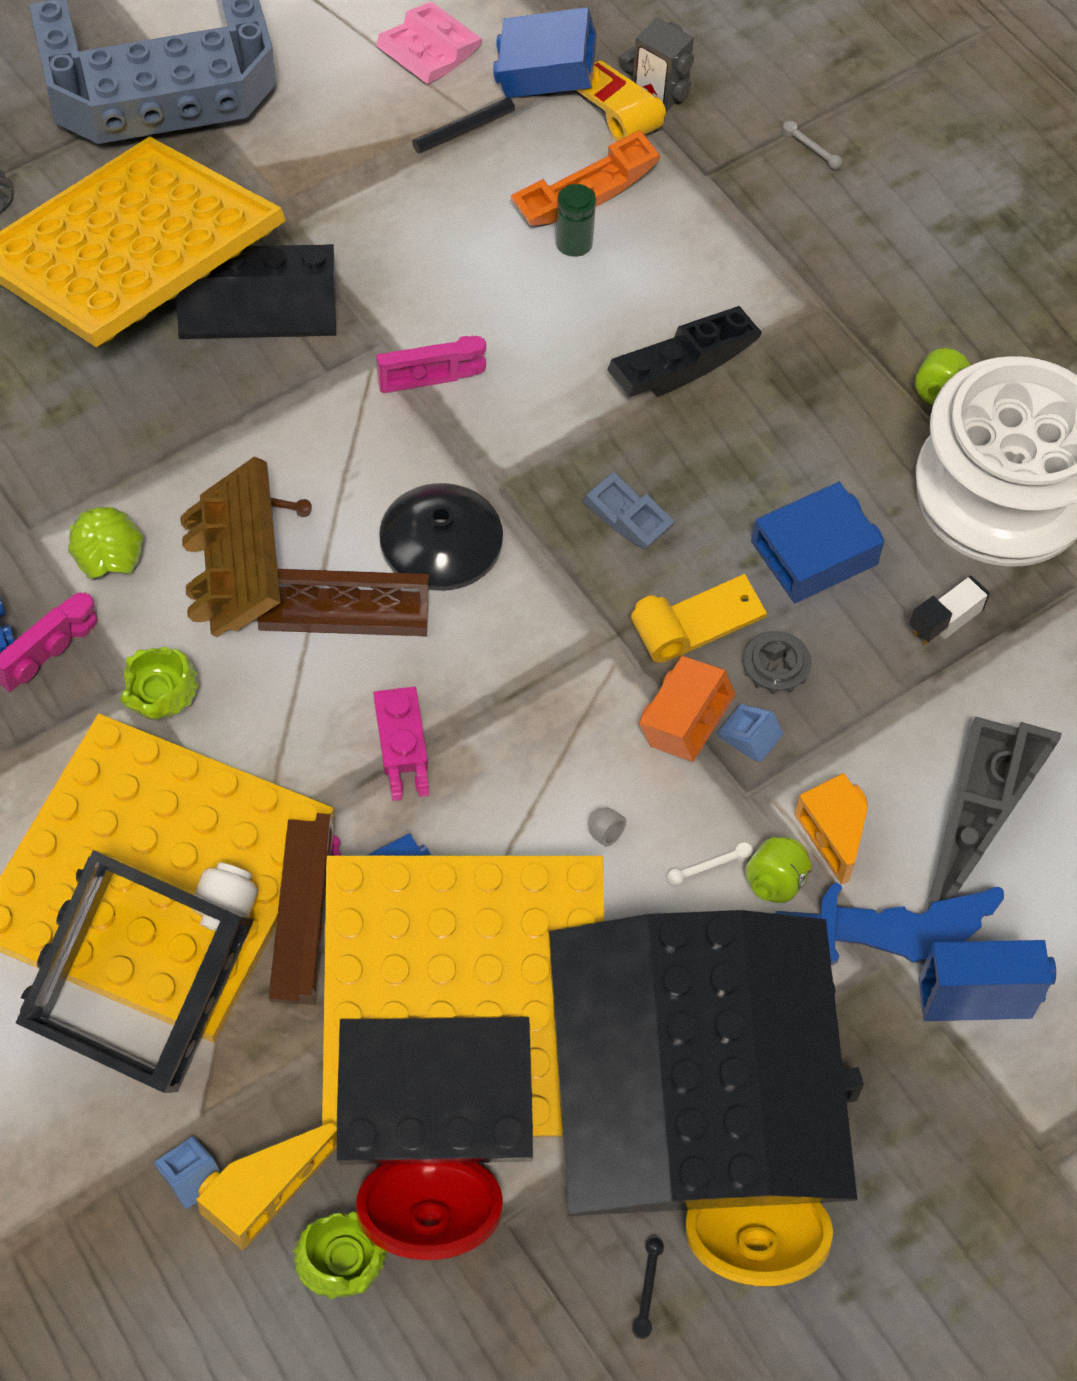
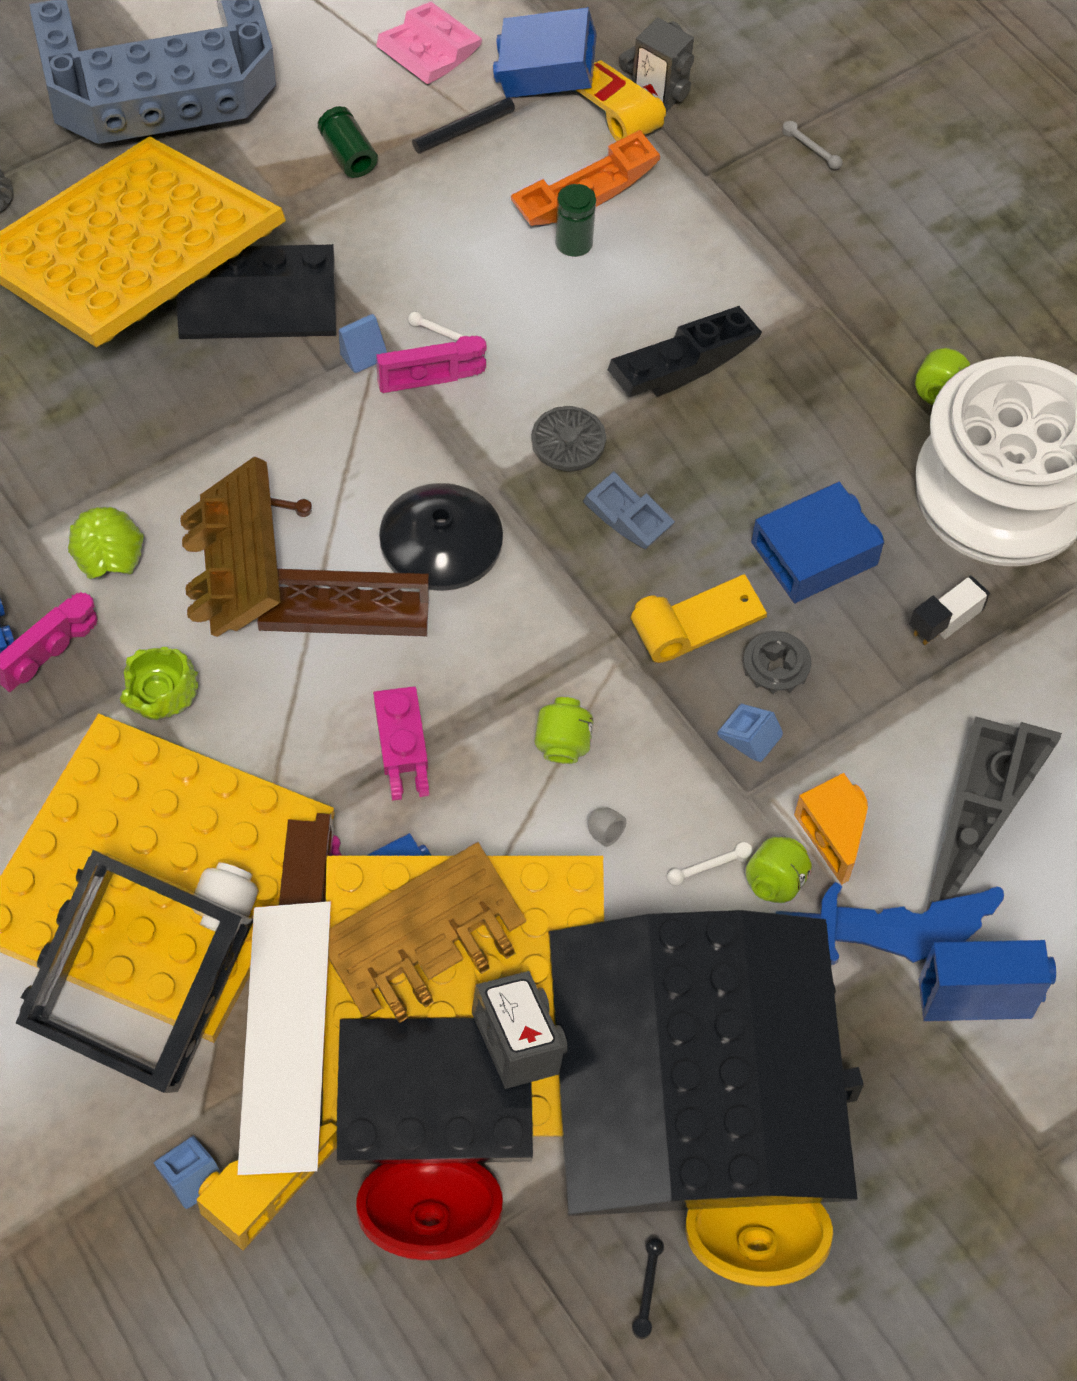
lime hair [292,1211,388,1299] -> none
orange brick [639,656,736,762] -> none
none -> white sticker [237,901,331,1175]
none -> dark green piece [317,106,378,178]
none -> pearl gold hinge [328,842,526,1023]
none -> medium blue slope [339,314,387,373]
none -> white hinge [408,311,464,341]
none -> brick [472,971,567,1089]
none -> dark grey wheel [531,406,607,471]
none -> lime head [534,697,594,764]

